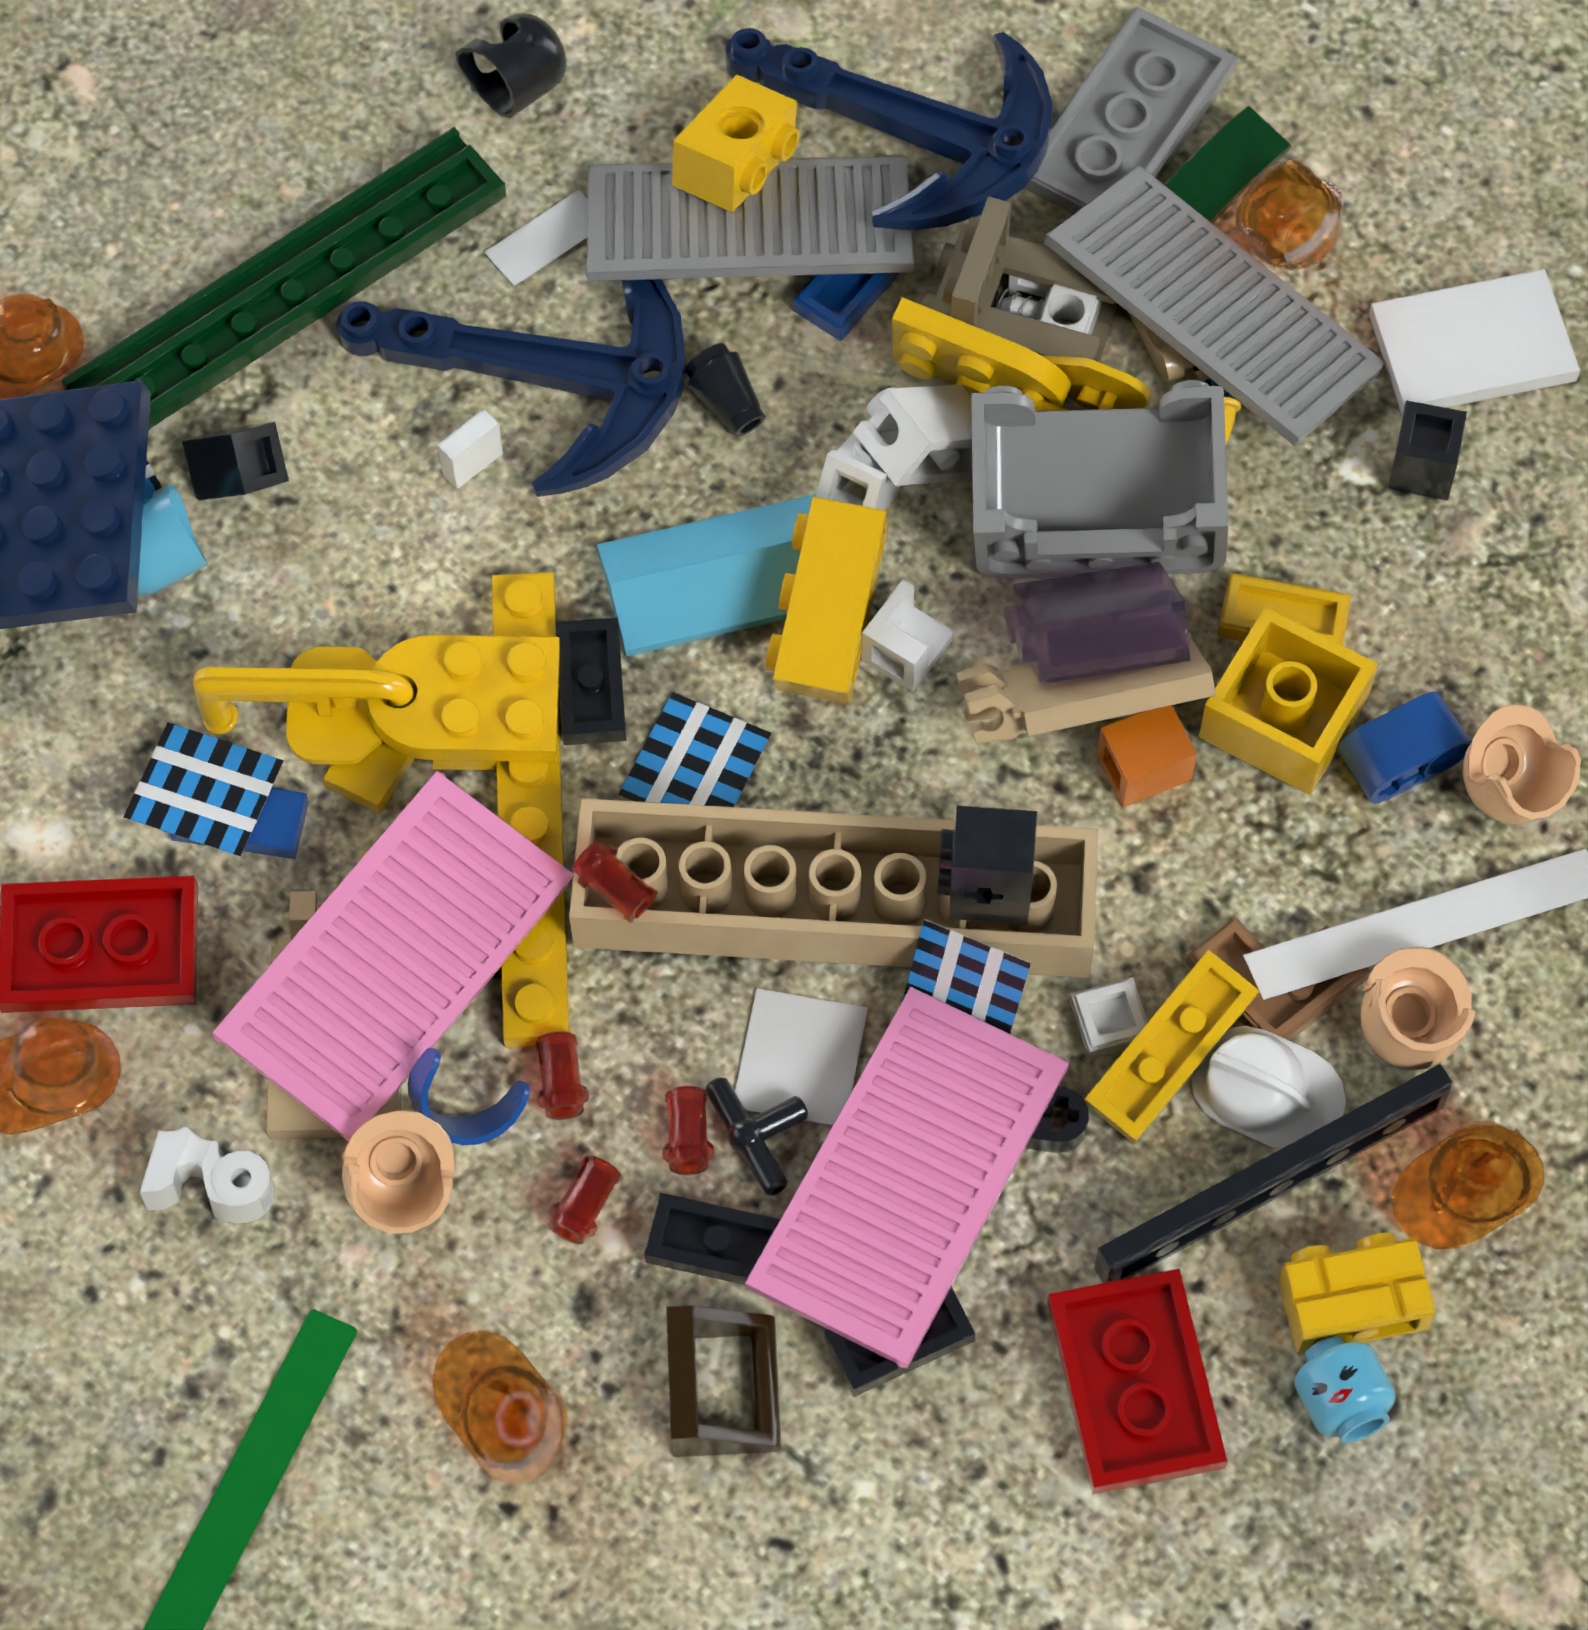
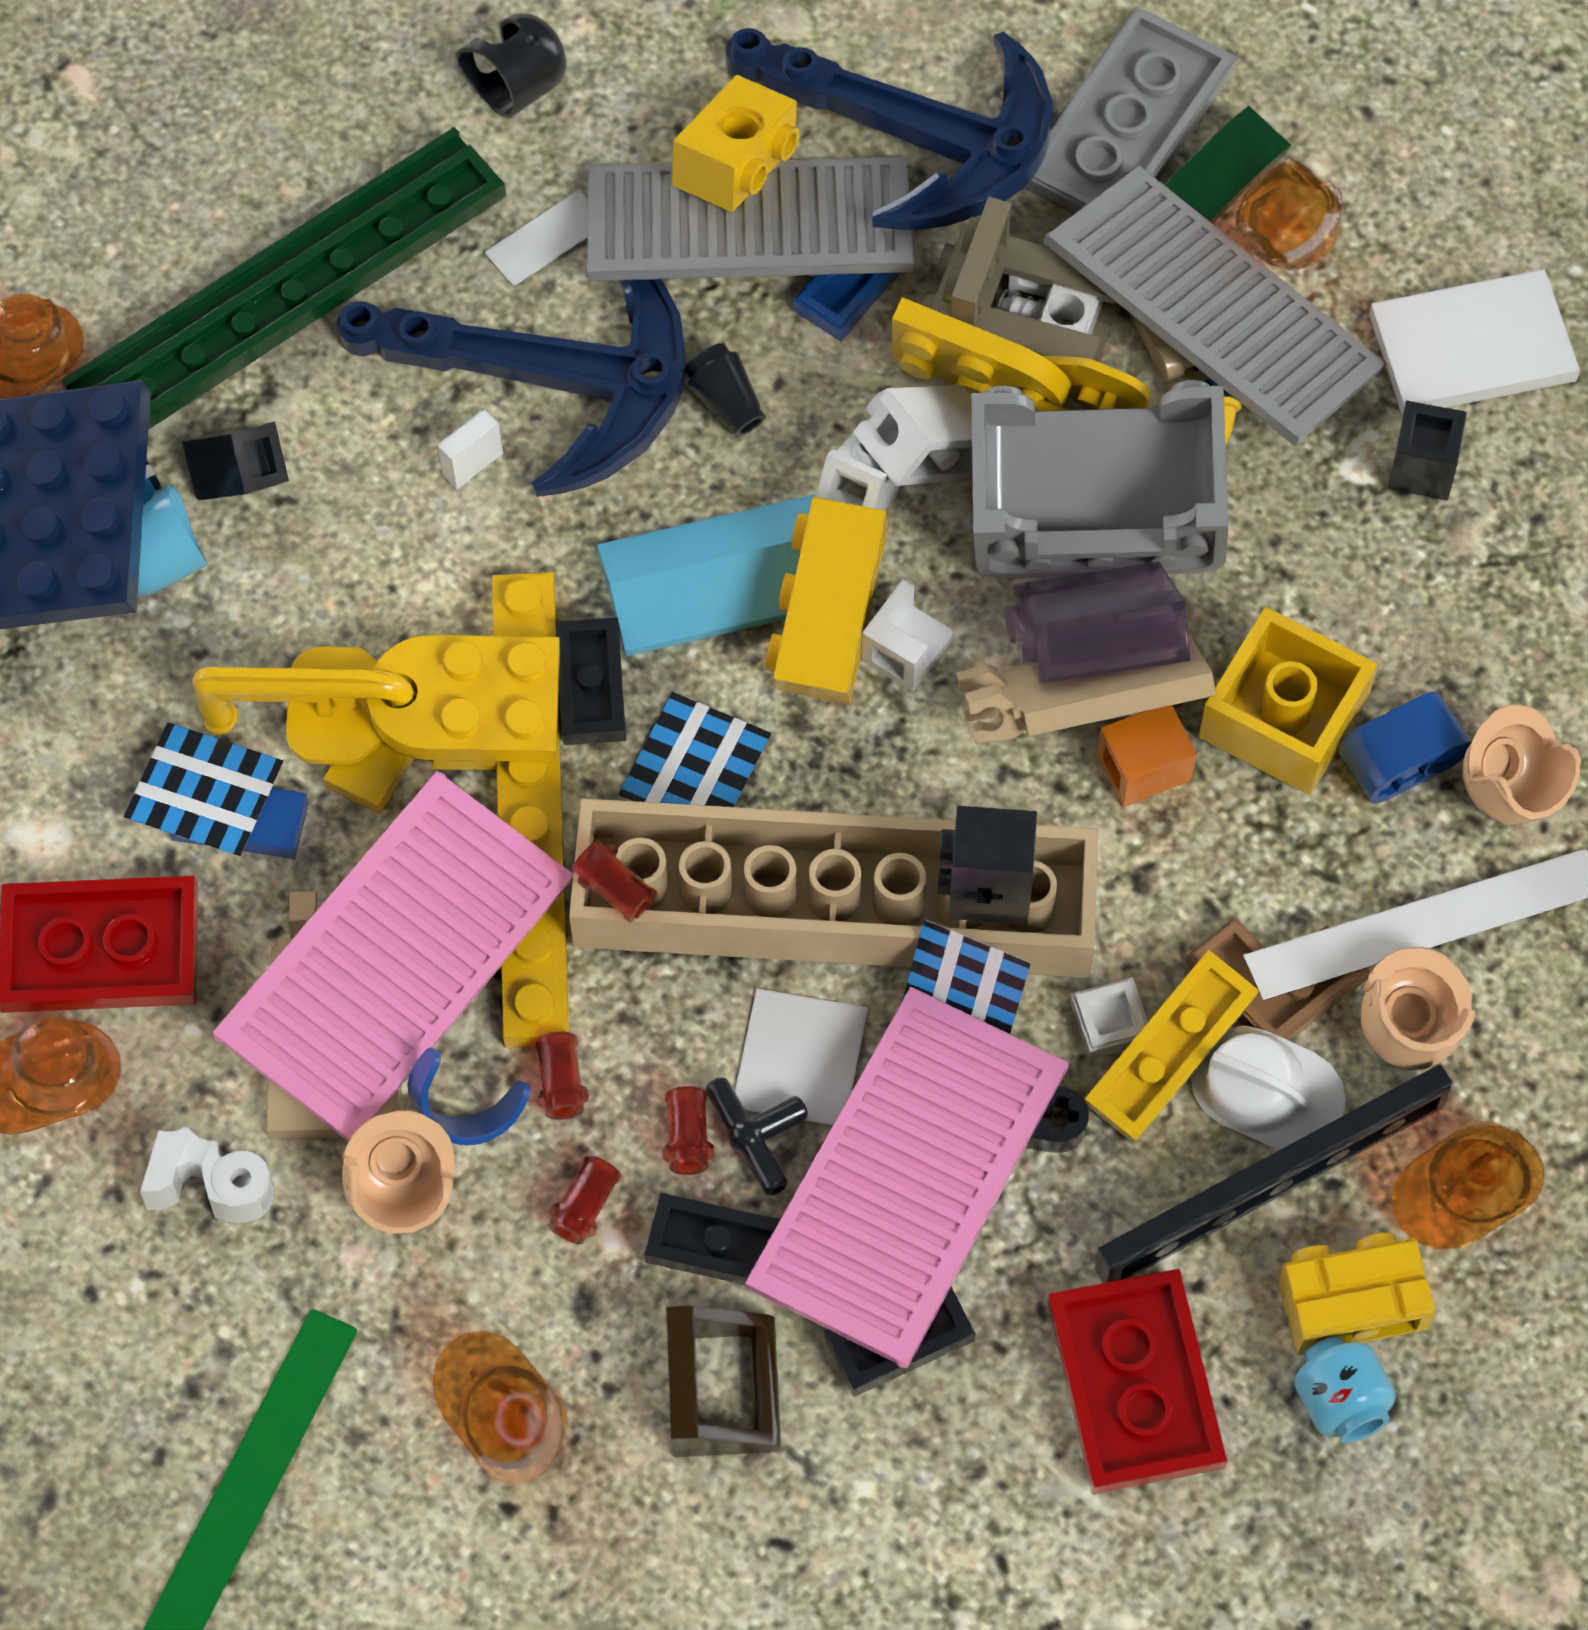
yellow tile [1217,572,1352,646] -> none

